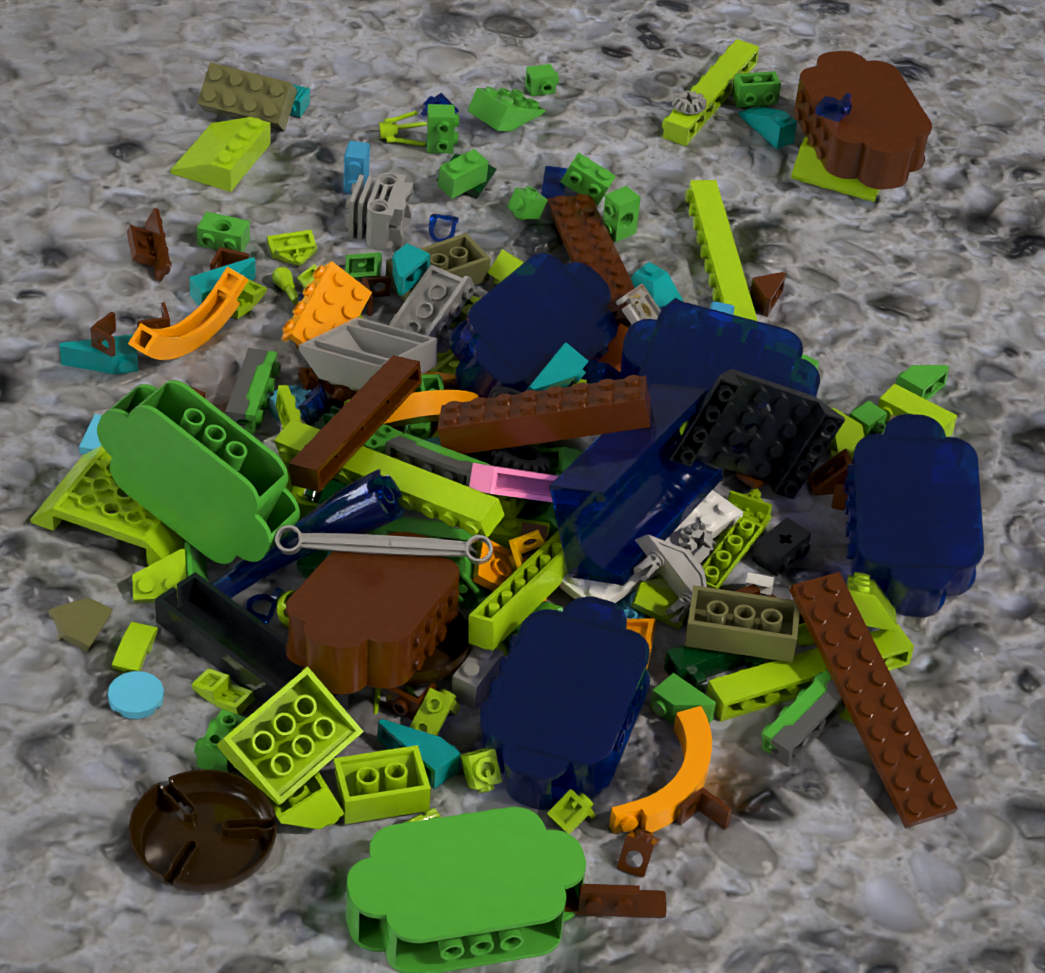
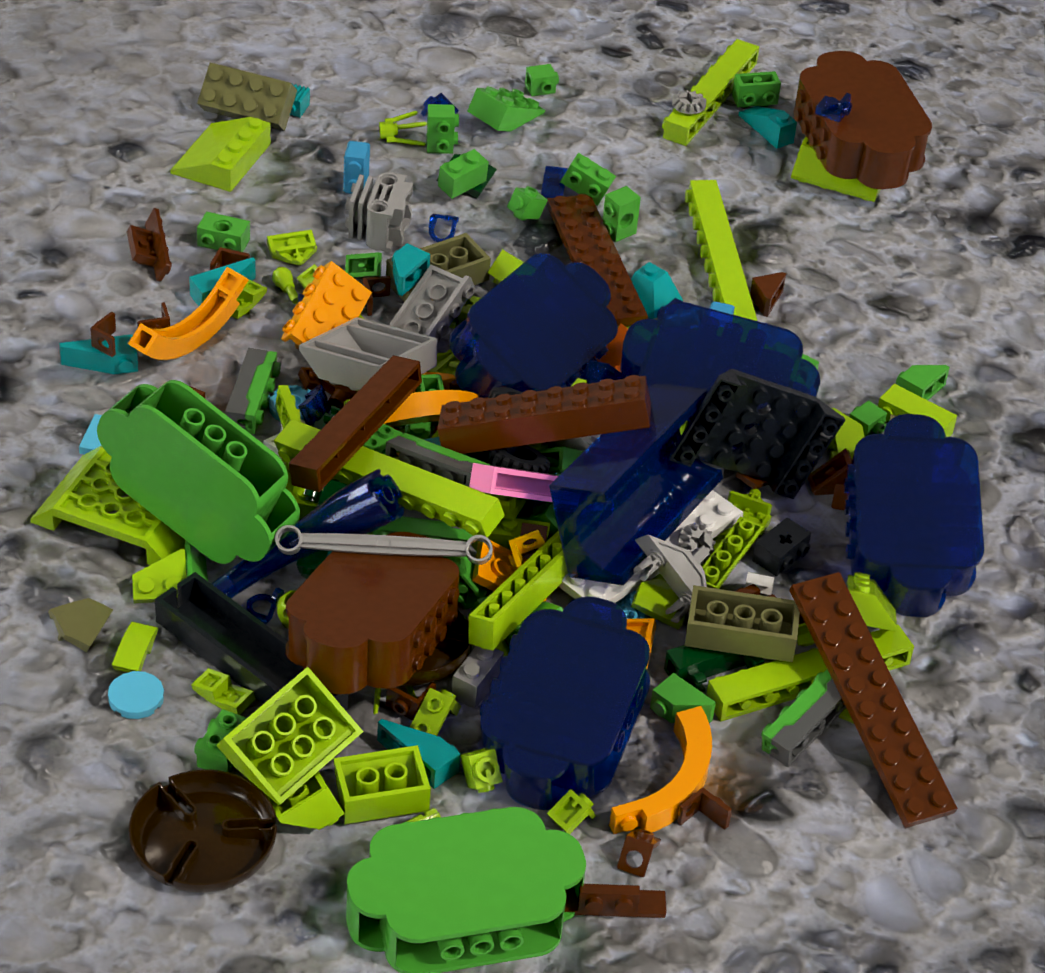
teal slope [526,342,588,391] -> none
light grey container [616,284,669,342] -> none

